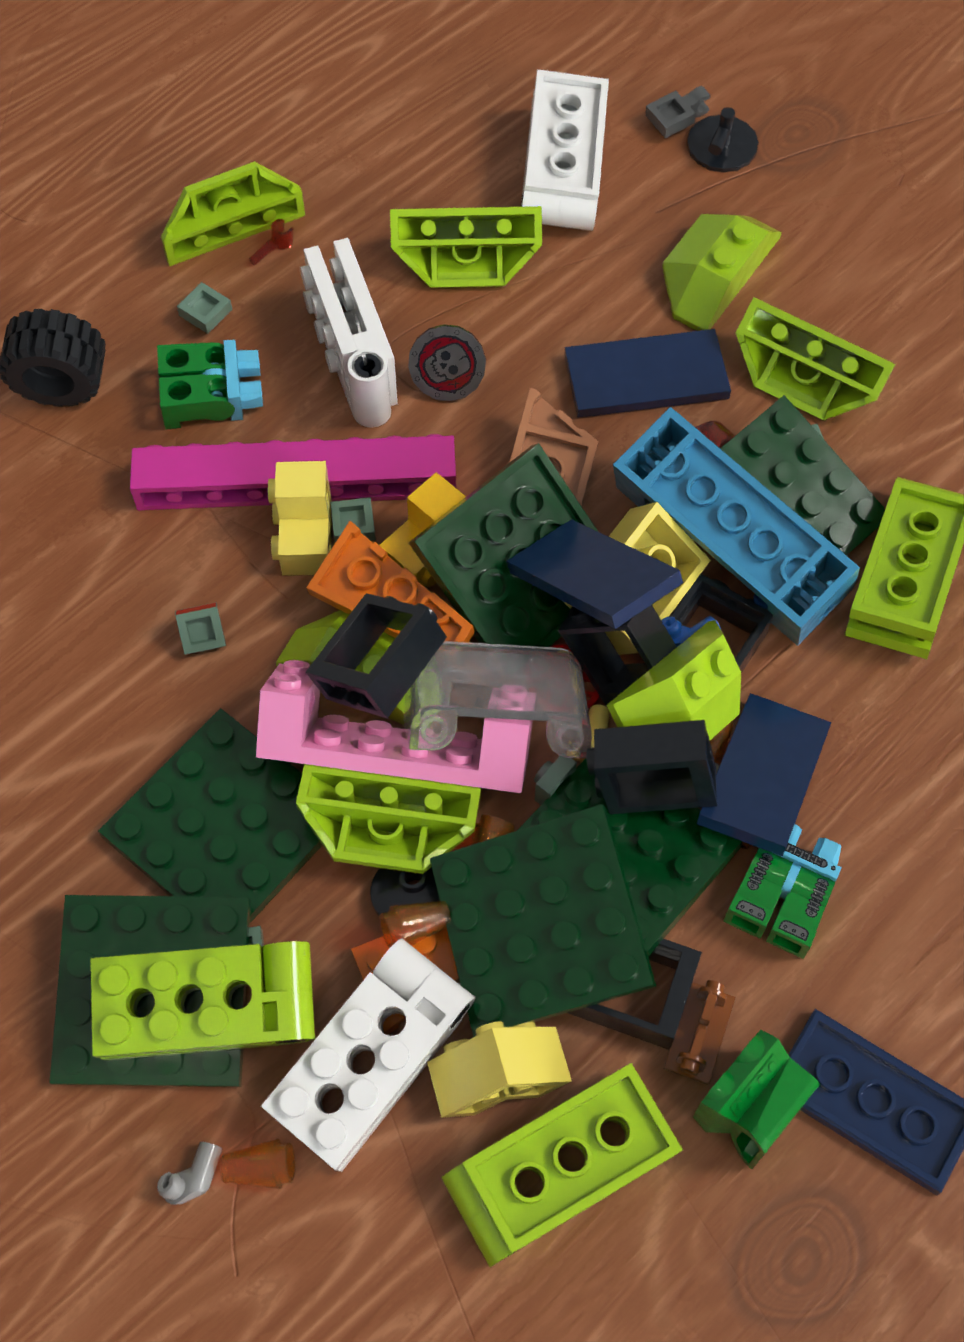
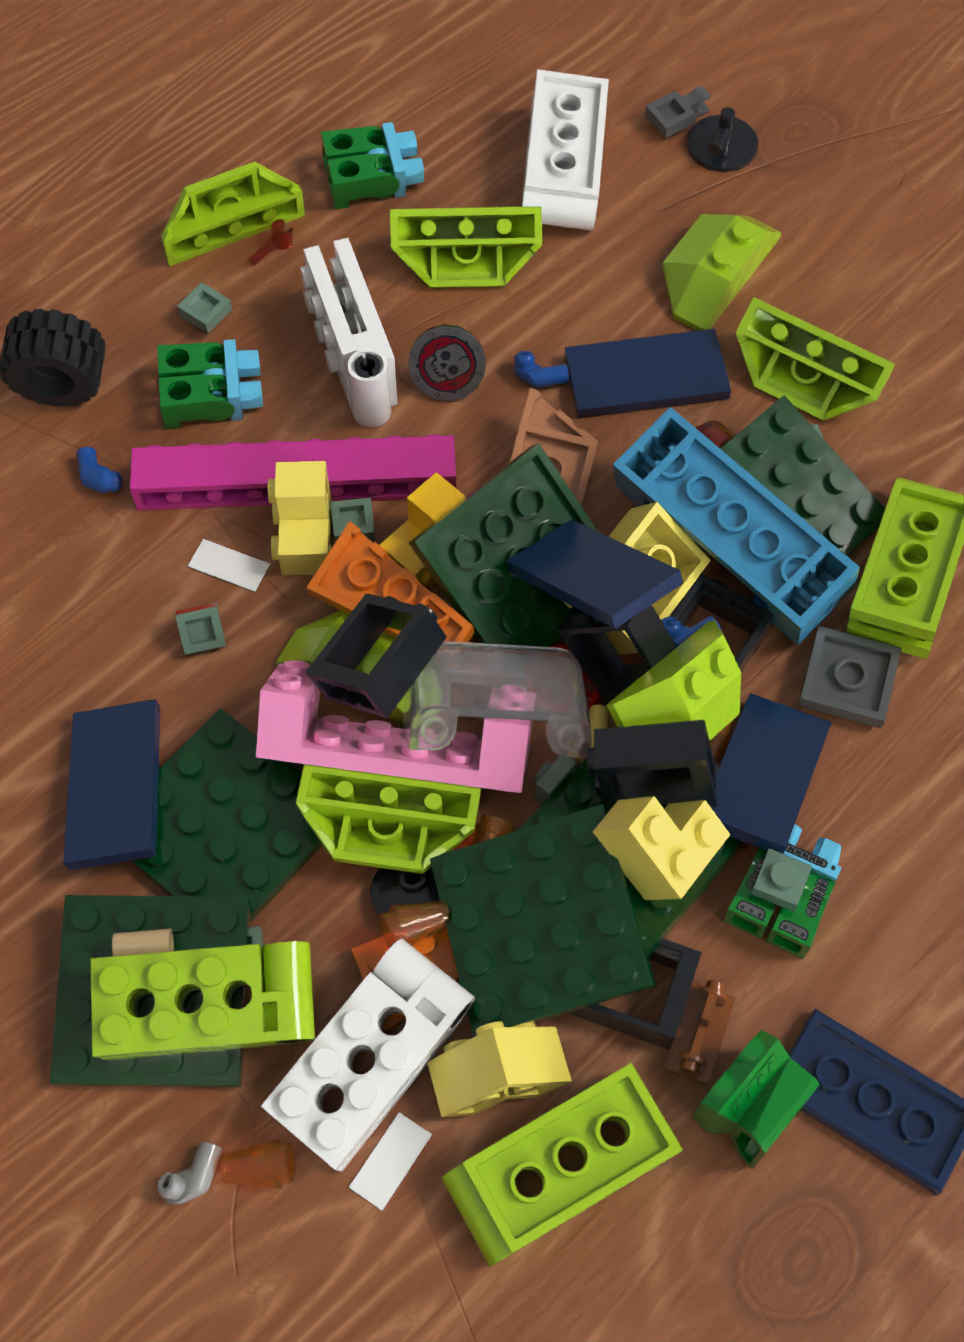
none -> dark blue tile [63,699,160,871]
none -> blue arm [76,447,122,493]
none -> tan piece [112,928,174,956]
none -> white sticker [188,539,270,592]
none -> green hips [321,122,424,210]
none -> white sticker [349,1112,432,1210]
none -> blue arm [513,351,569,388]
none -> light yellow brick [593,796,730,900]
none -> sand green plate [751,849,812,912]
none -> dark grey plate [798,626,901,728]

